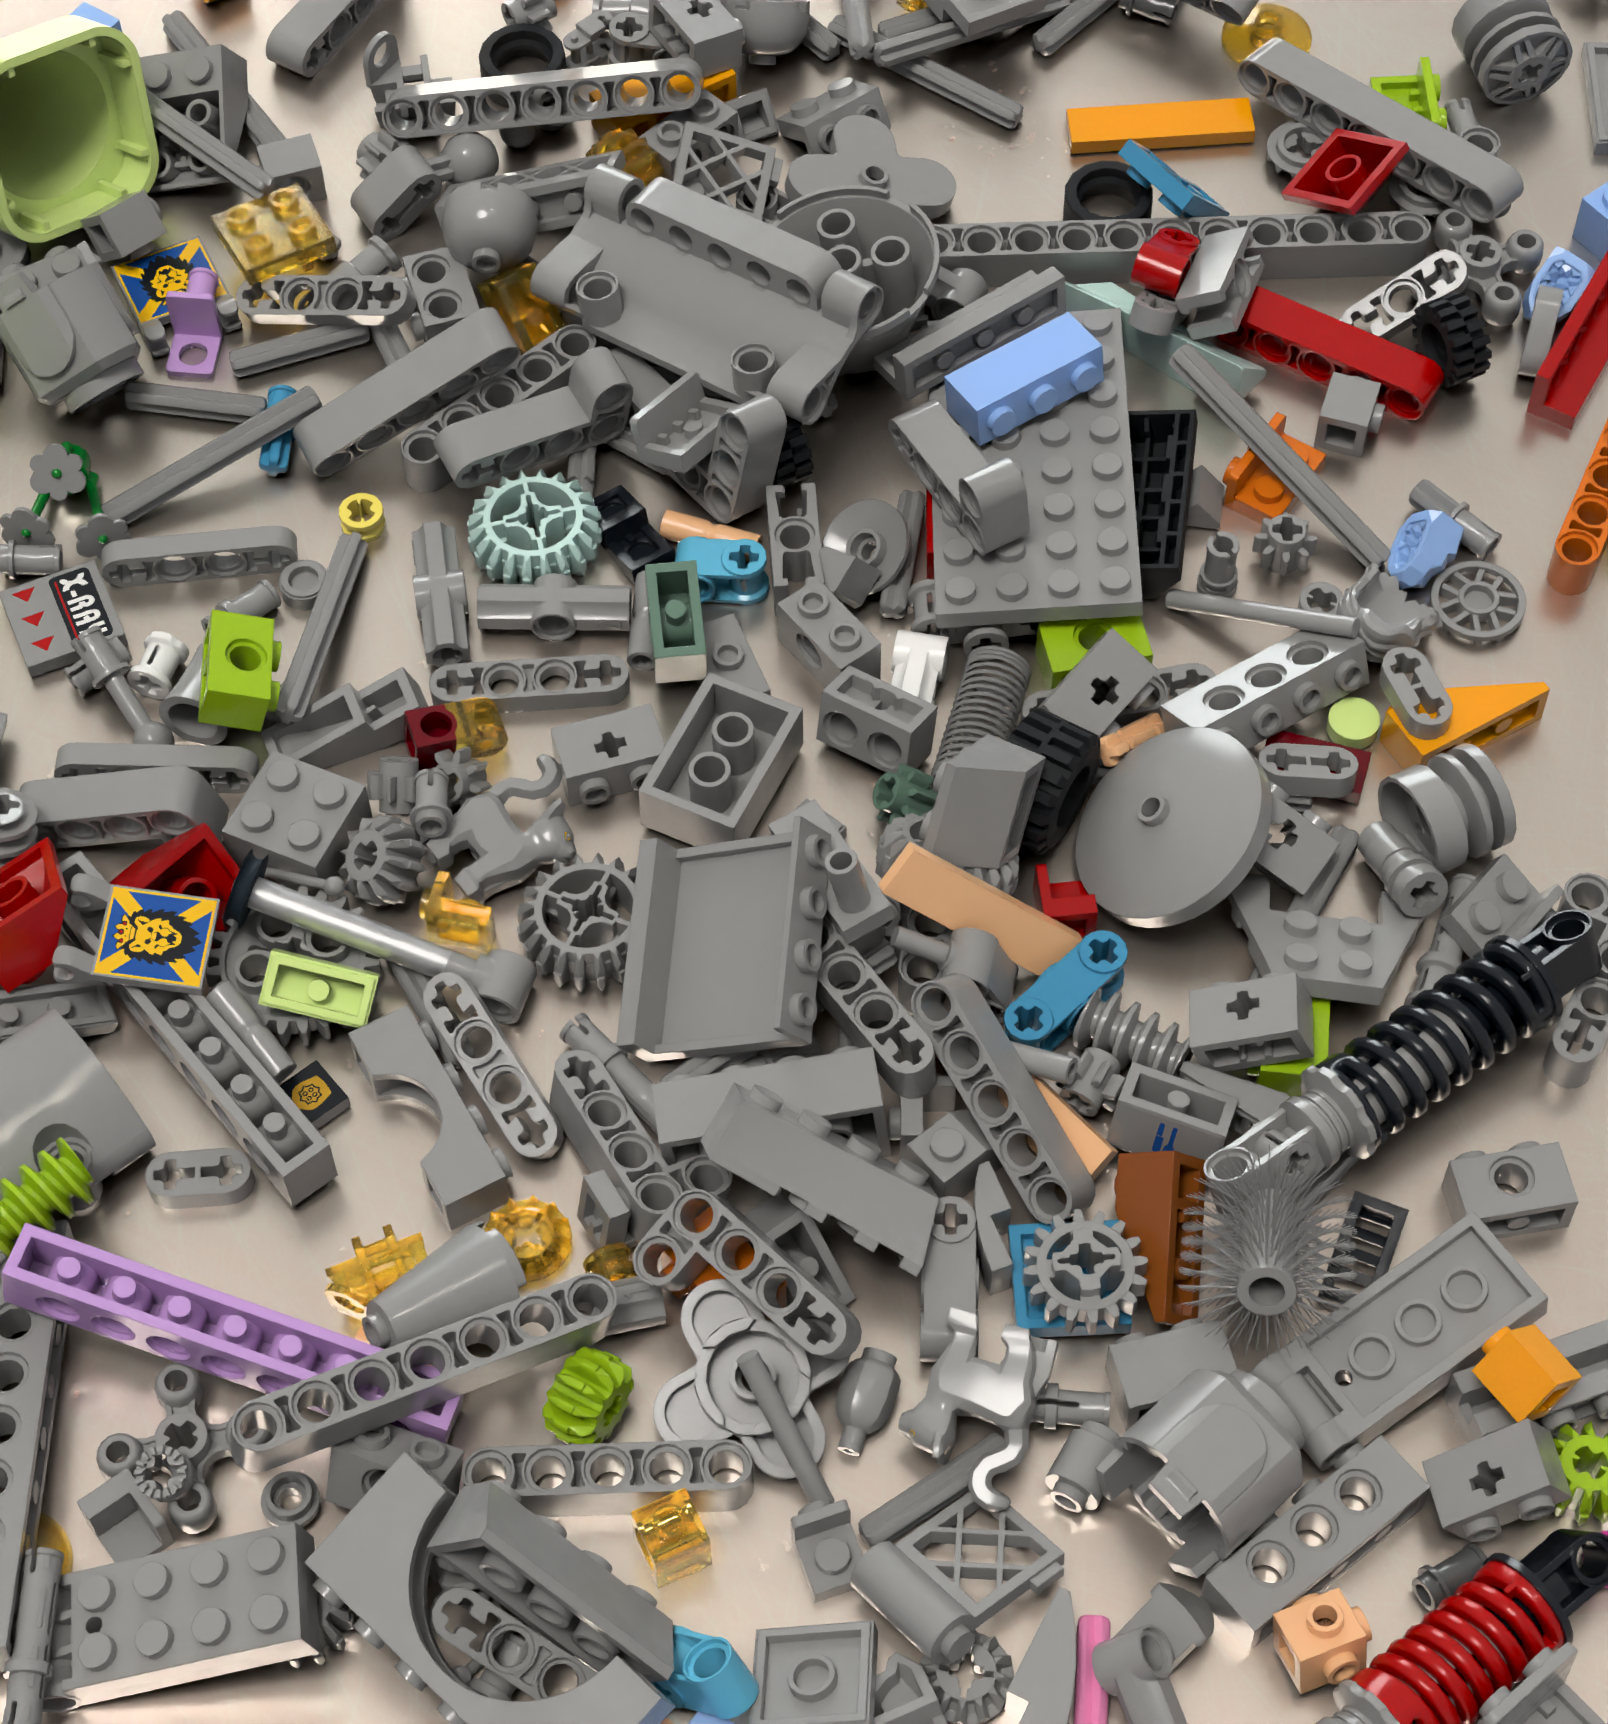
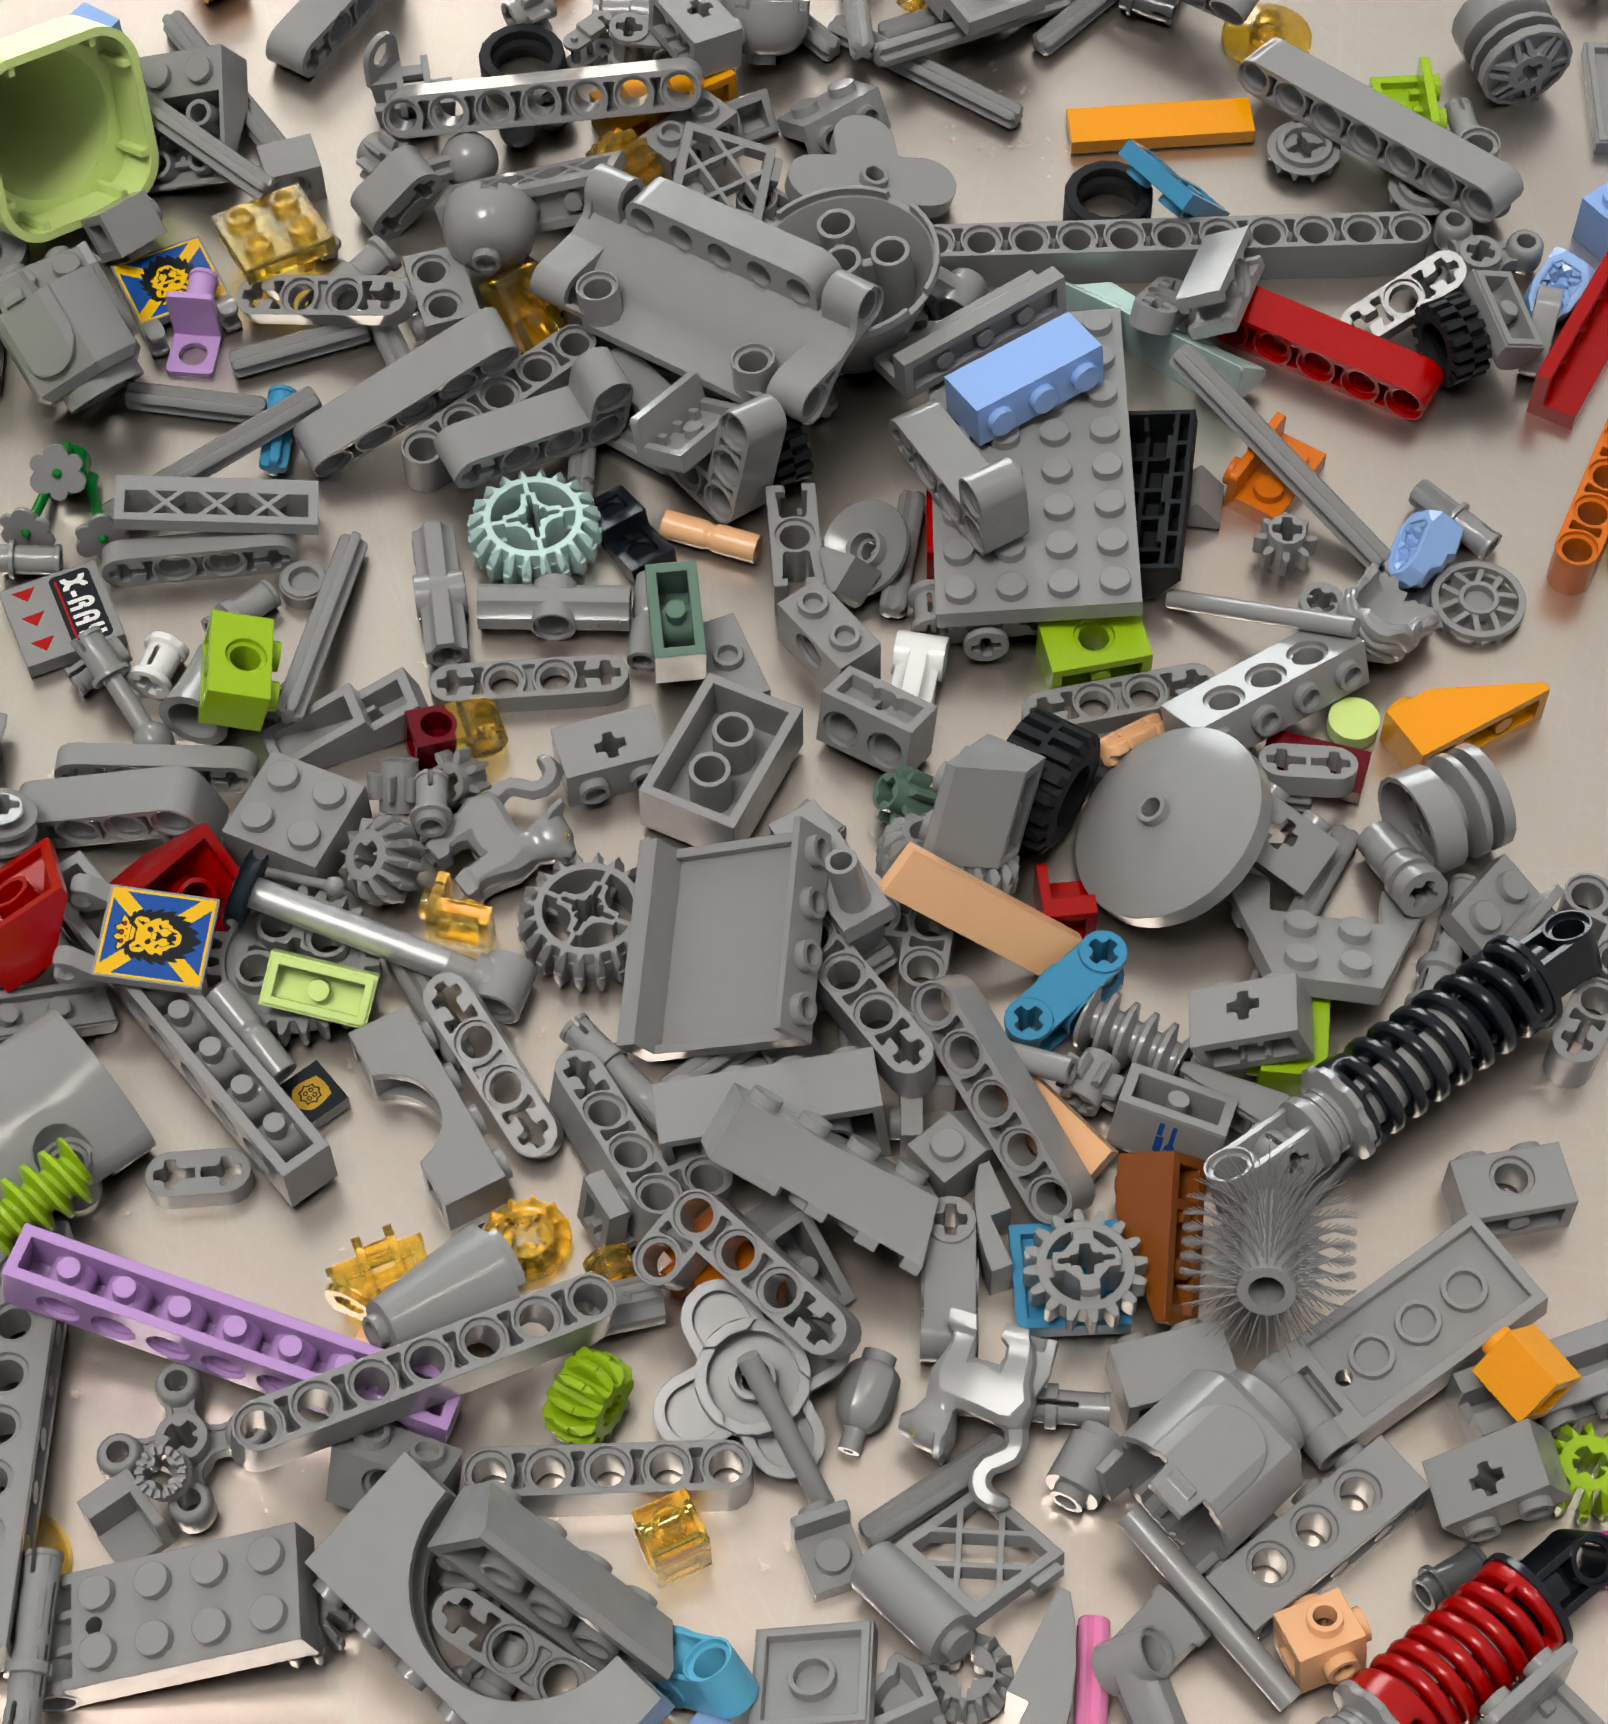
light grey plate [261,1471,321,1527] -> none
light yellow bush [339,493,386,543] -> none
medium azure piece [675,536,770,605] -> none
light grey beam [890,925,1019,1023] -> none
light grey piece [931,645,1032,794] -> none
light grey brick [1038,628,1158,738] -> none
red piece [1130,228,1200,299] -> none
light grey pin [1197,531,1240,598] -> none
red slope [1281,128,1410,216] -> none
light grey brick [1314,372,1386,458] -> none
black slope [1318,1191,1409,1305] -> none
light grey beam [1379,647,1453,740] -> none
none -> light grey fence [113,475,319,535]
none -> light grey piece [1117,1503,1303,1712]
none -> light grey brick [1462,269,1545,370]

